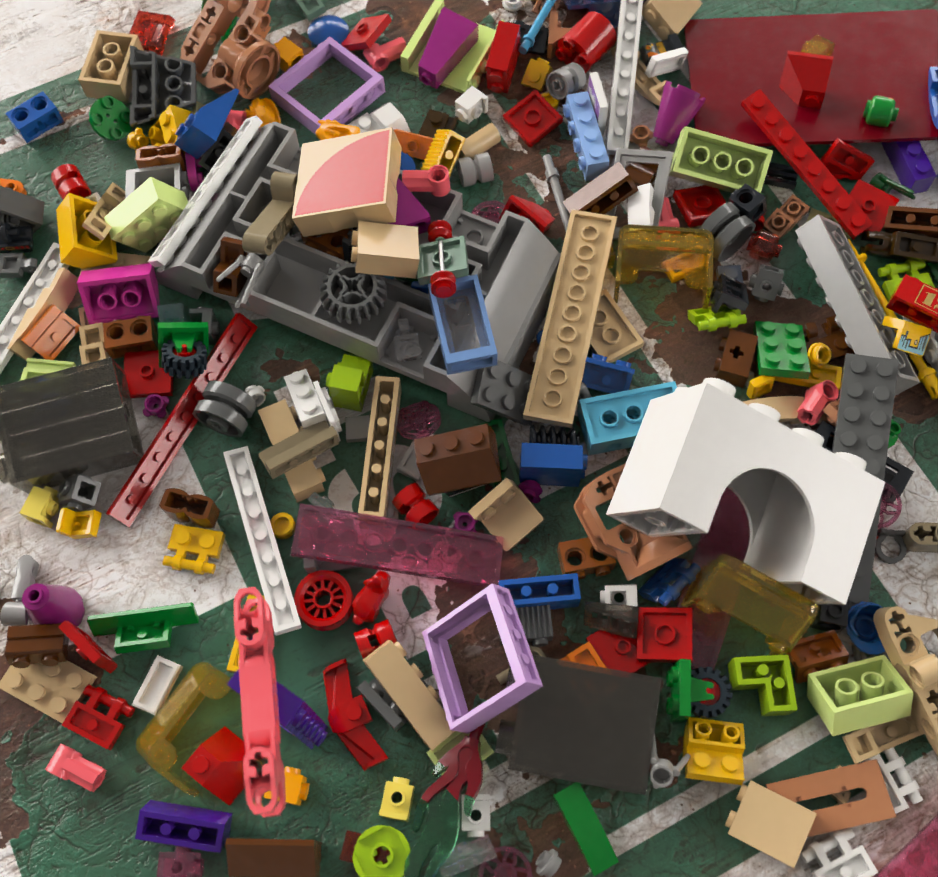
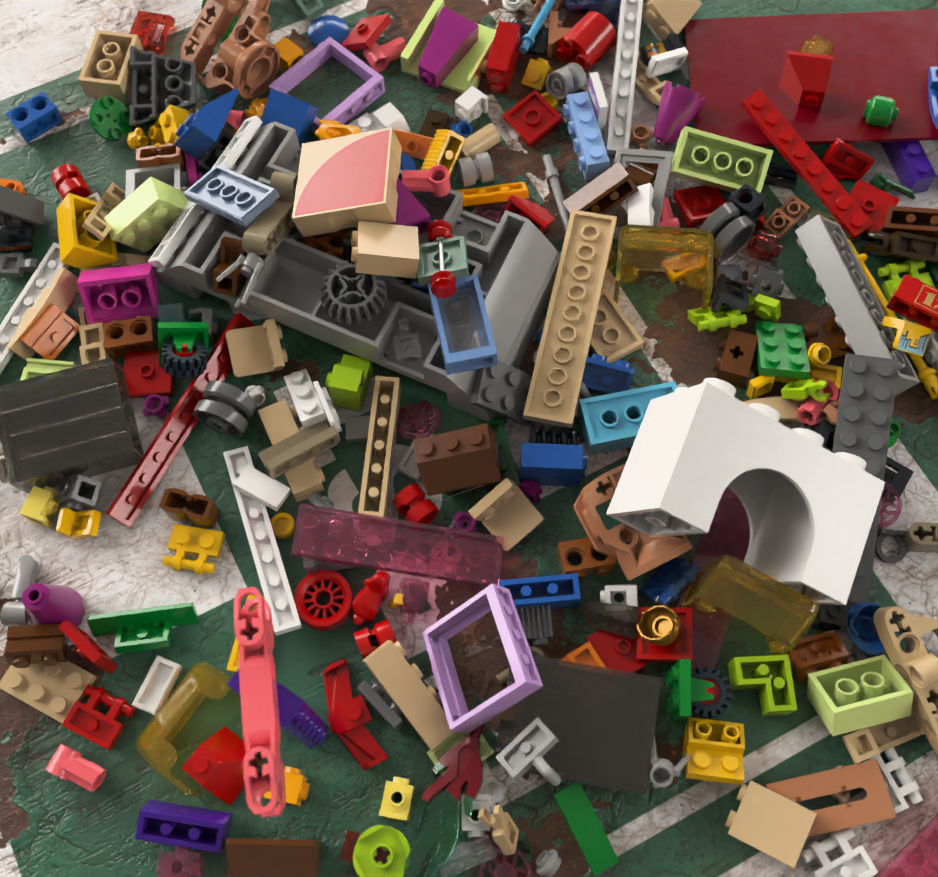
none -> sand blue piece [184,165,280,227]
none -> tan bracket [225,318,288,378]
none -> white tile [233,465,291,511]
none -> blue brick [259,88,319,148]
none -> clear pink piece [388,578,430,625]
none -> blue plate [450,121,473,138]
none -> light orange tile [455,182,529,206]
none -> tan plate [478,804,519,855]
none -> light grey plate [496,717,561,786]
none -> pearl gold hair [636,605,680,646]
none -> lime plate [741,293,781,322]
none -> lime plate [781,379,830,402]

